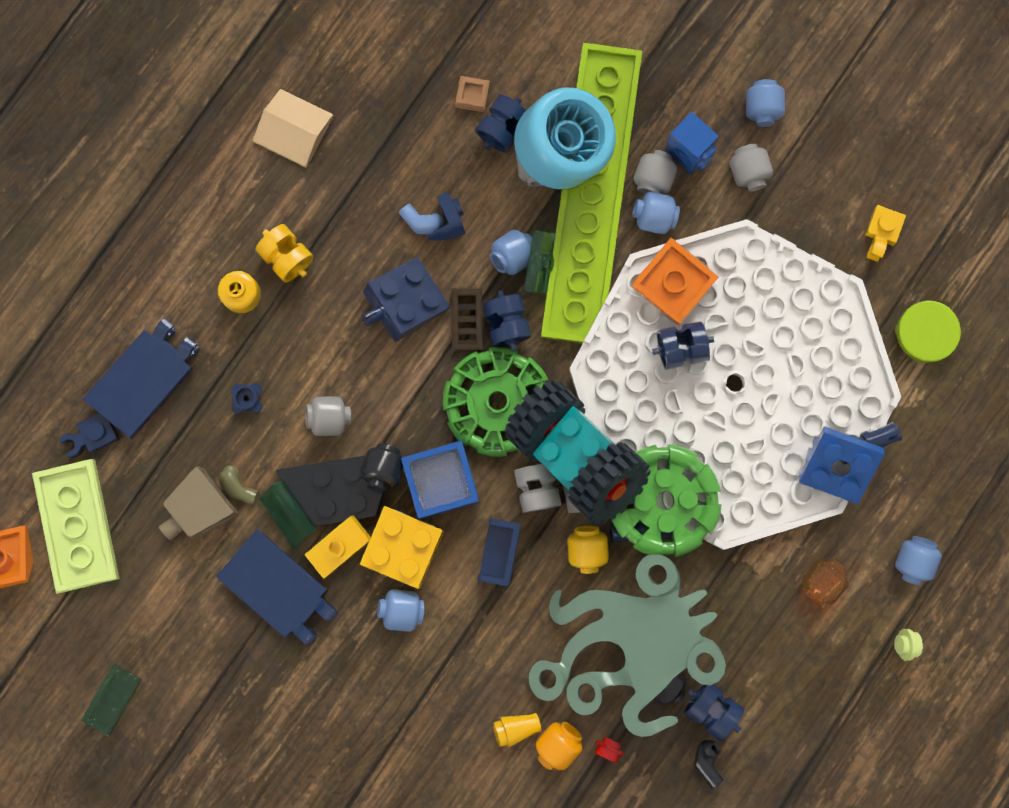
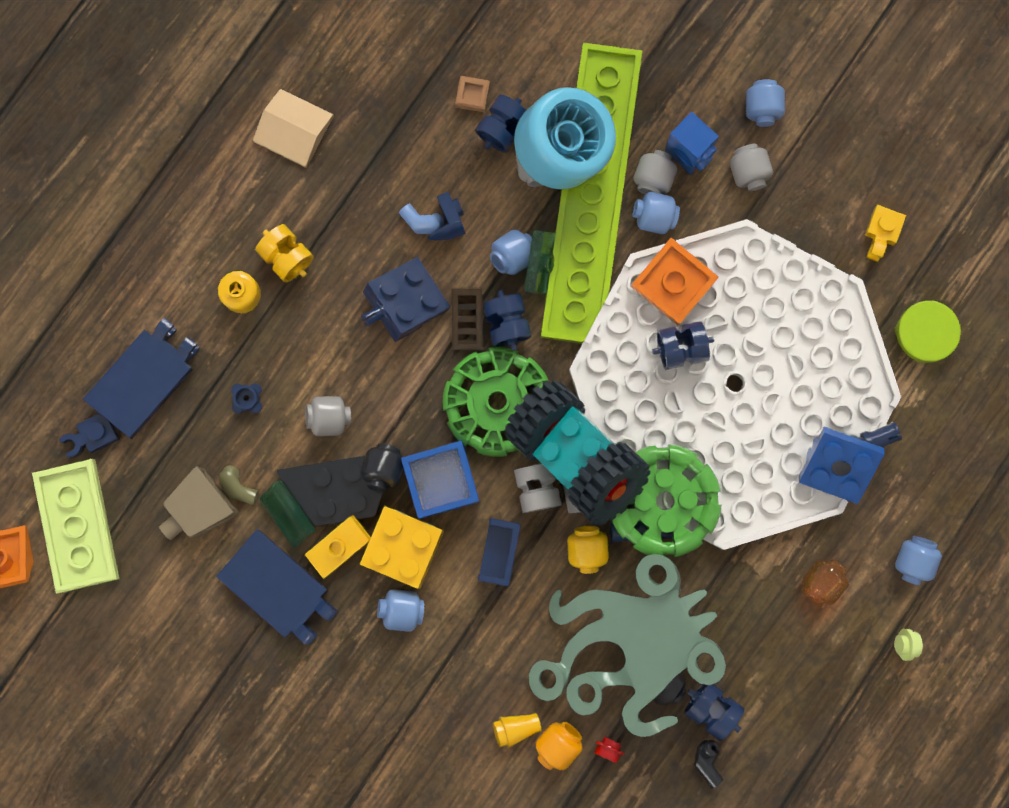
clear green plate [81,664,142,736] -> none

